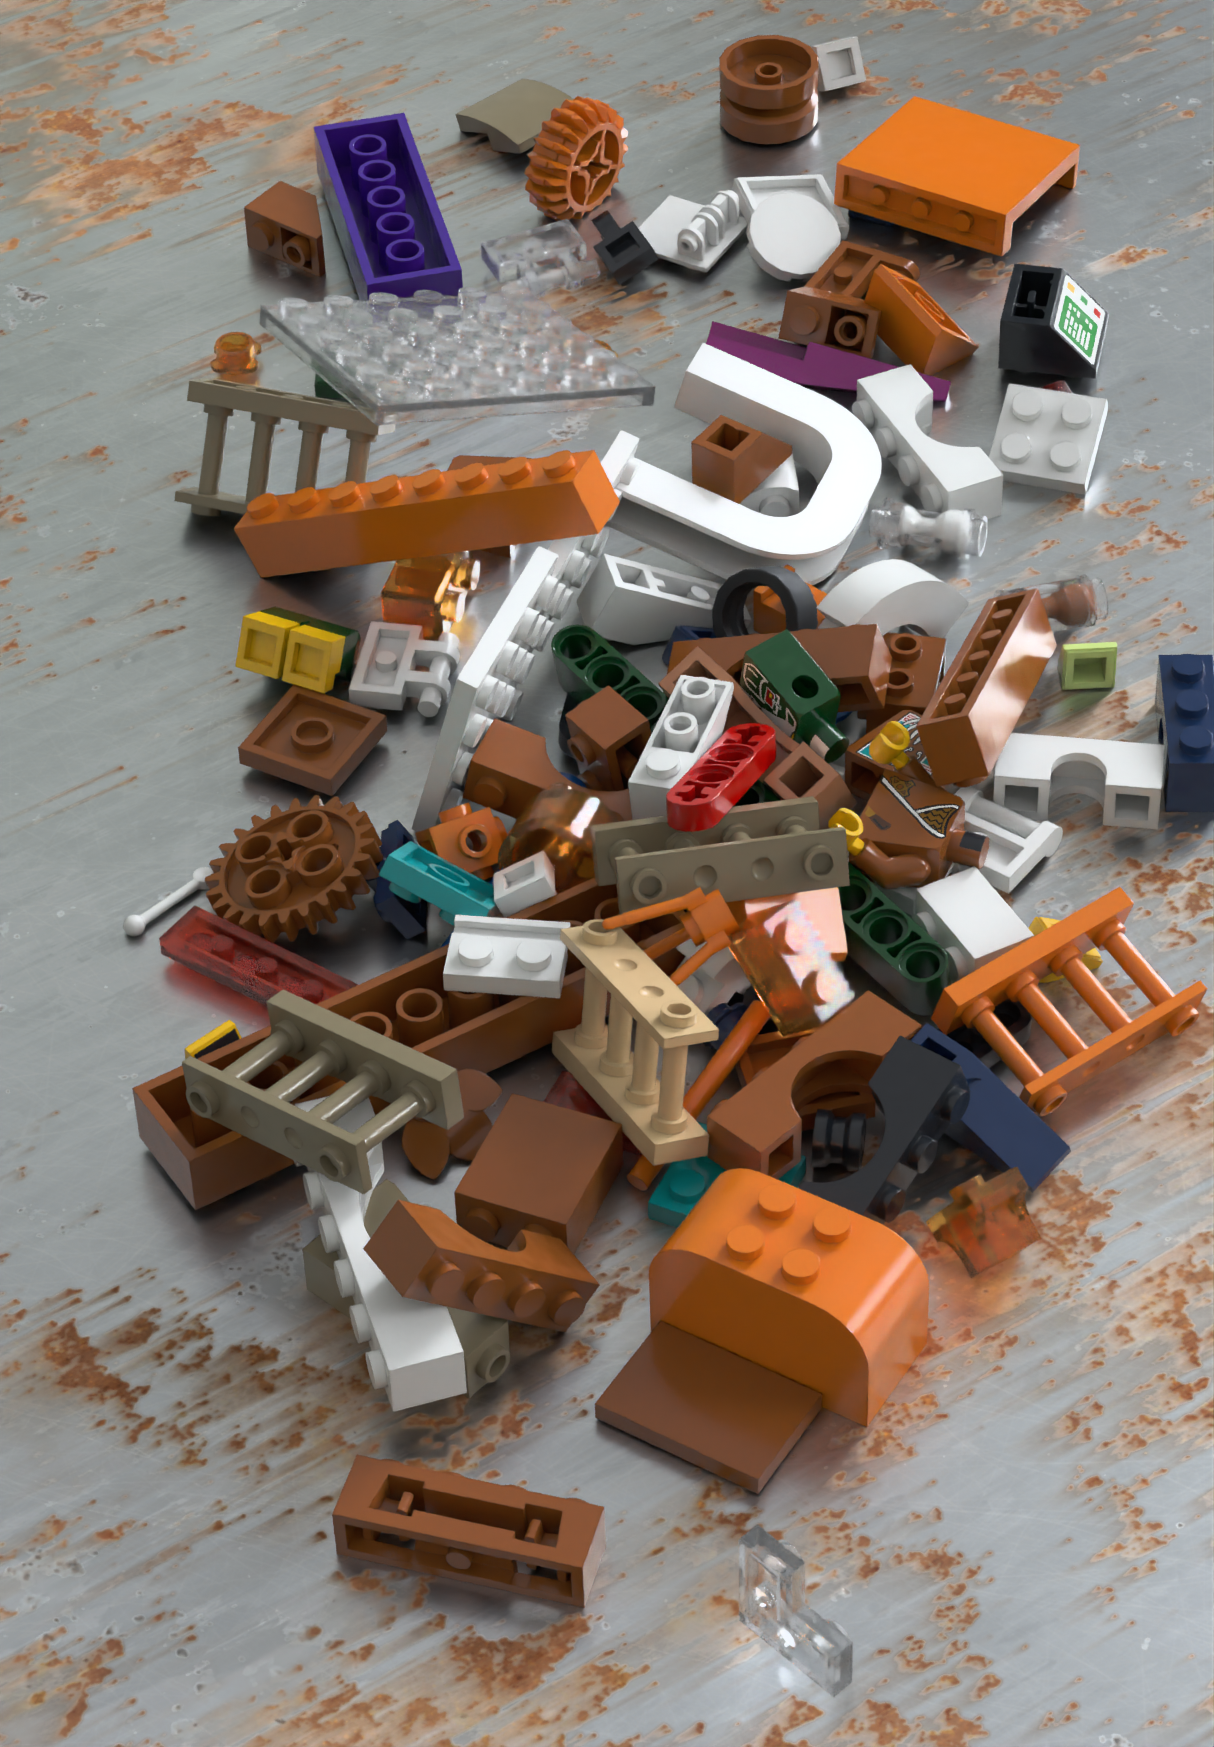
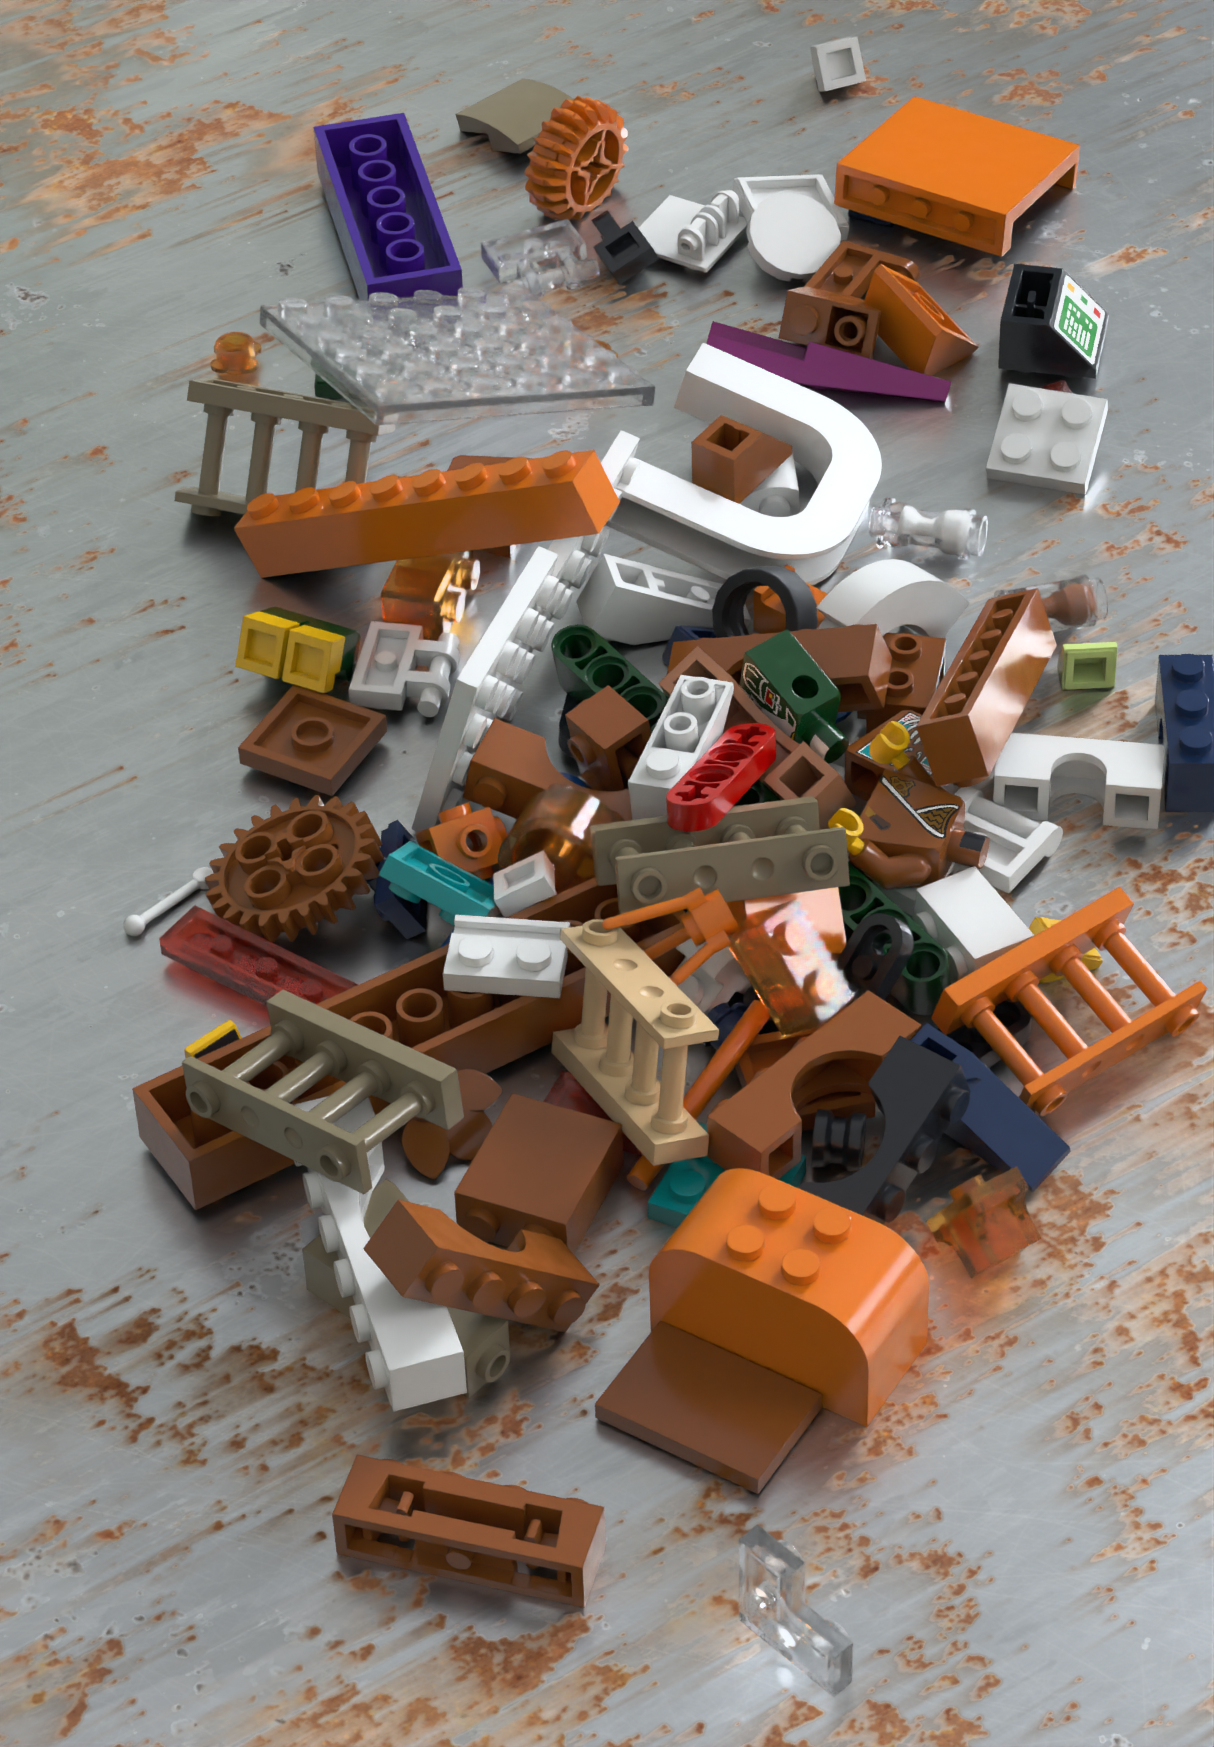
dark orange slope [244,181,326,277] -> none
dark orange wheel [719,35,819,144] -> none
white arch [852,364,1003,525] -> none
none -> black plate [822,913,914,1016]

